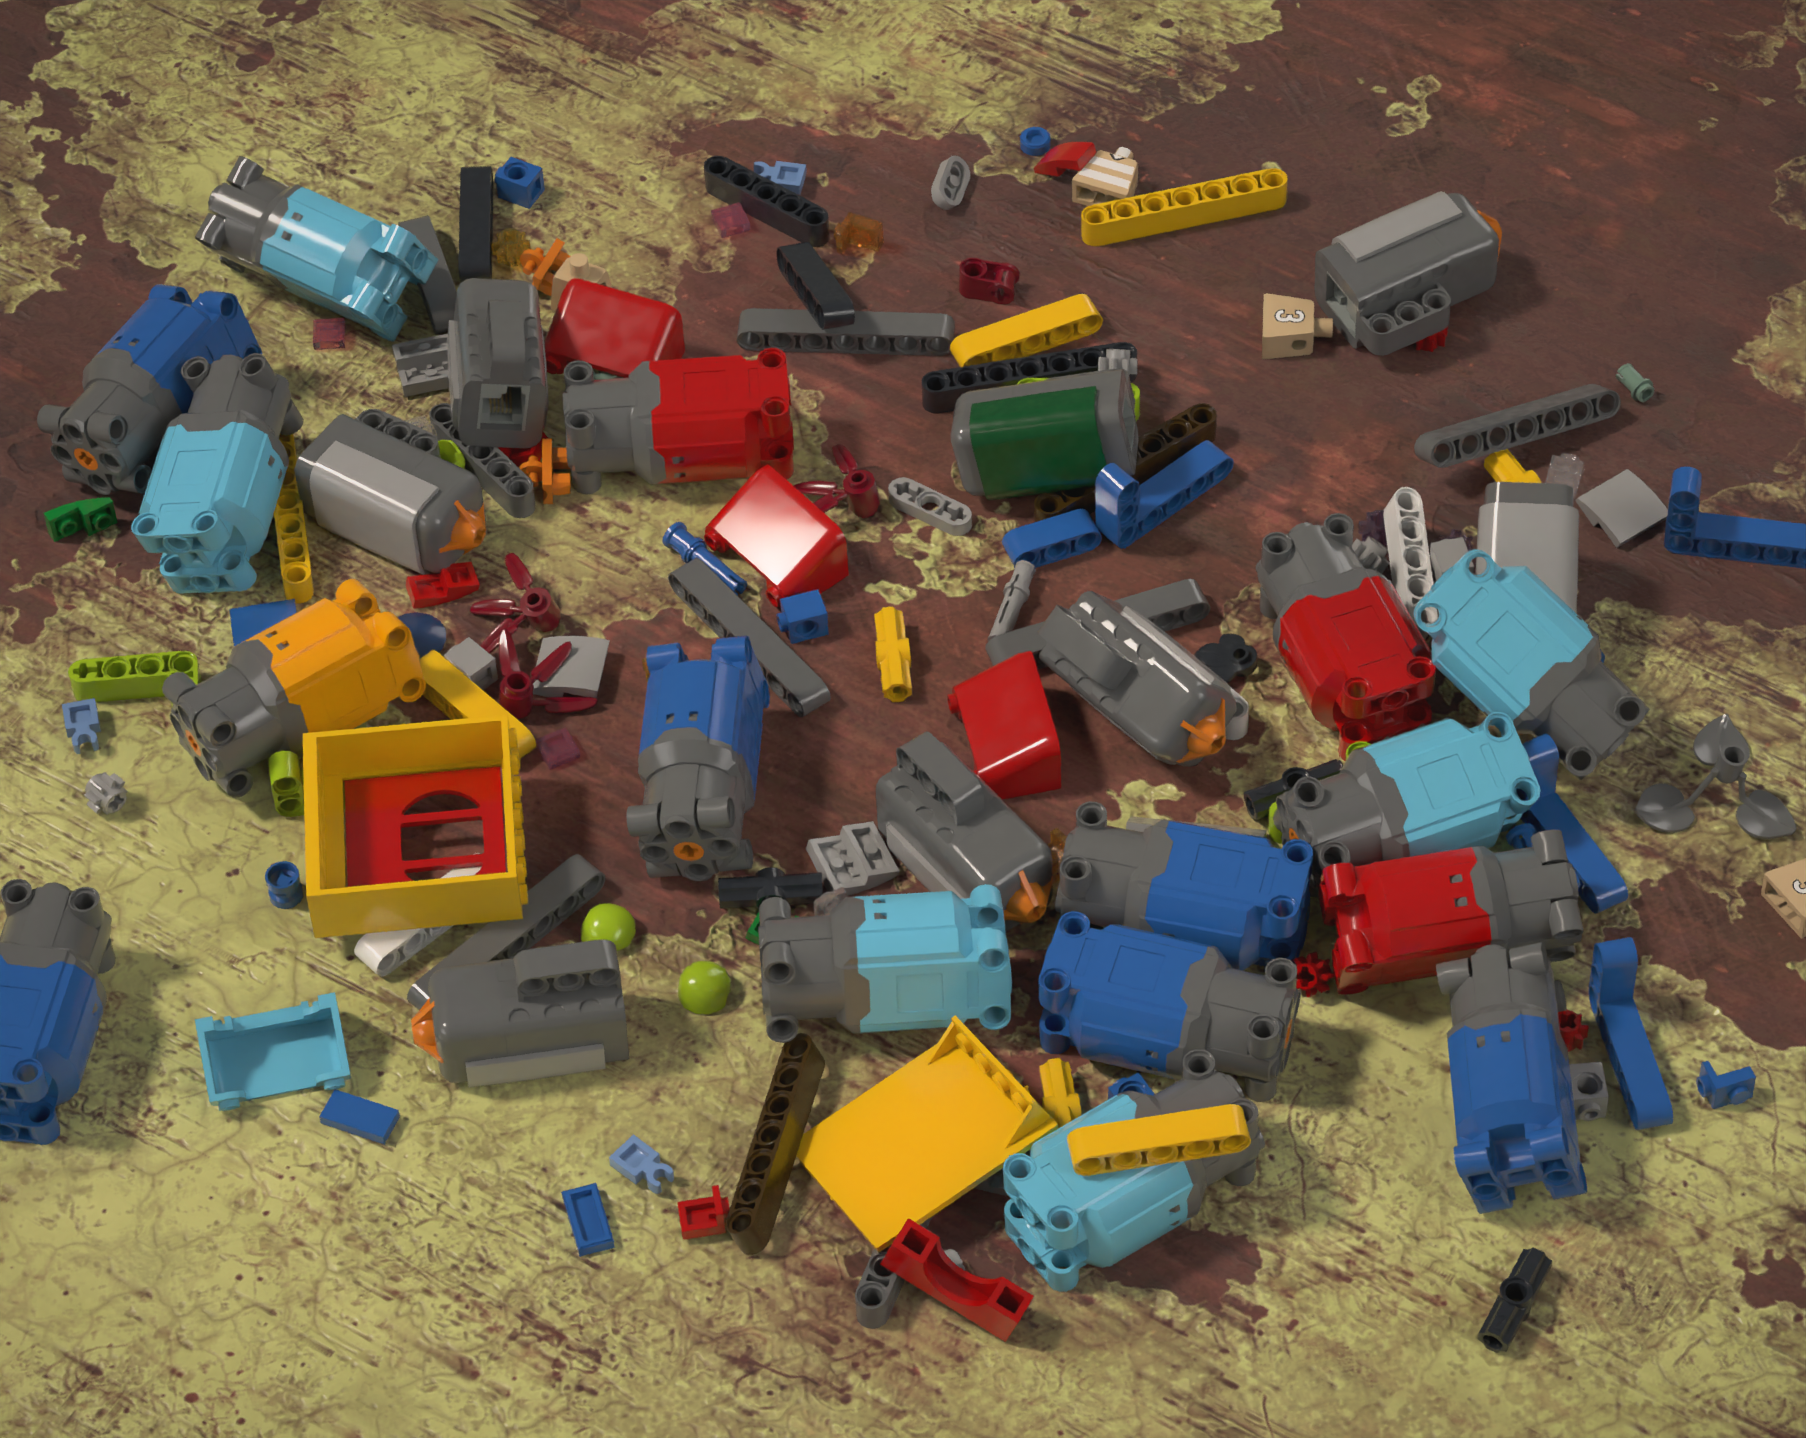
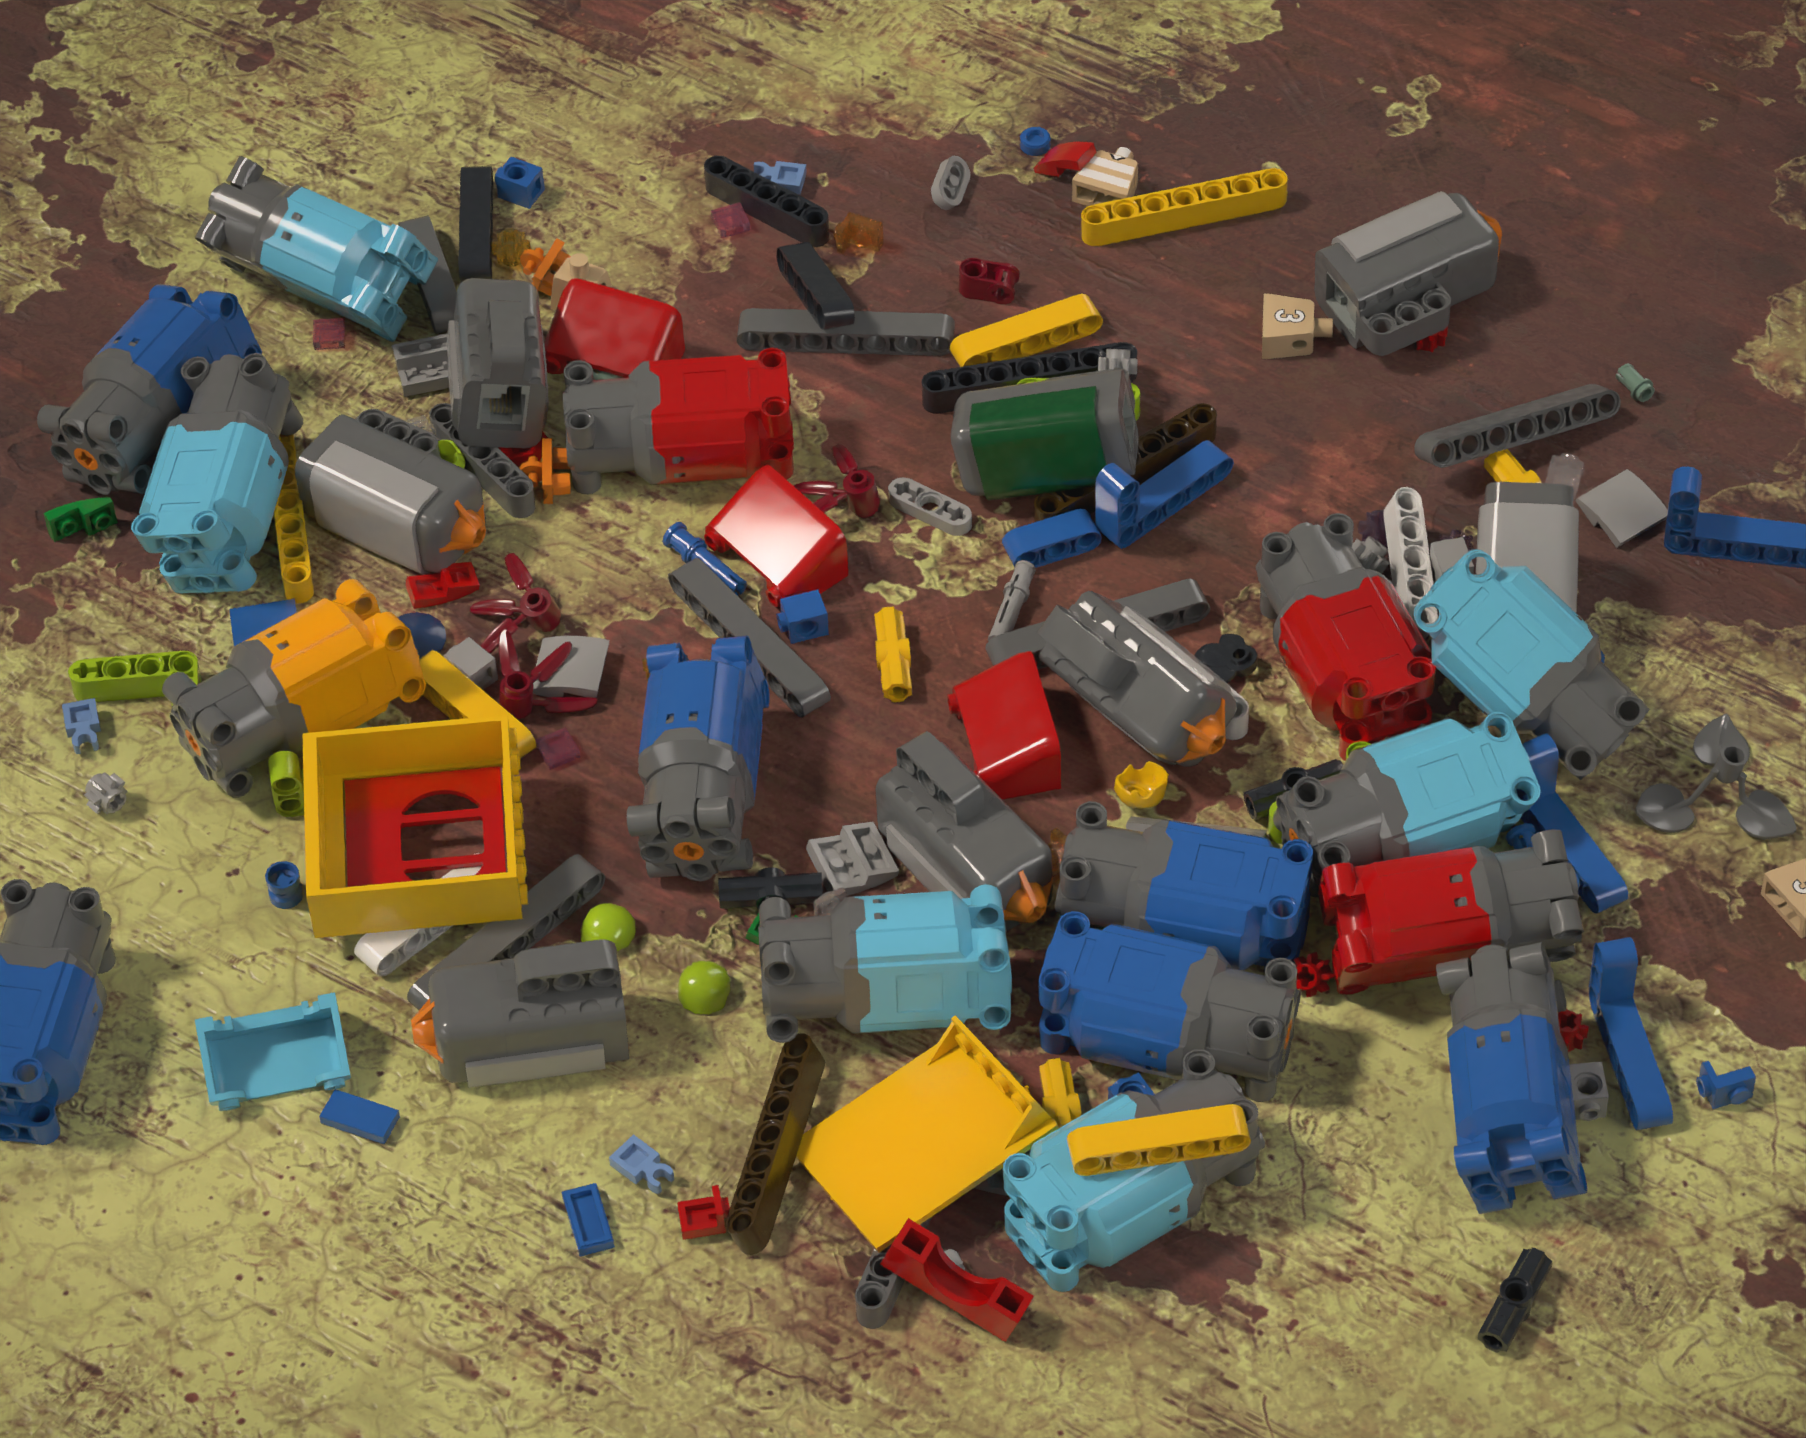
none -> yellow hair [1114,761,1169,809]

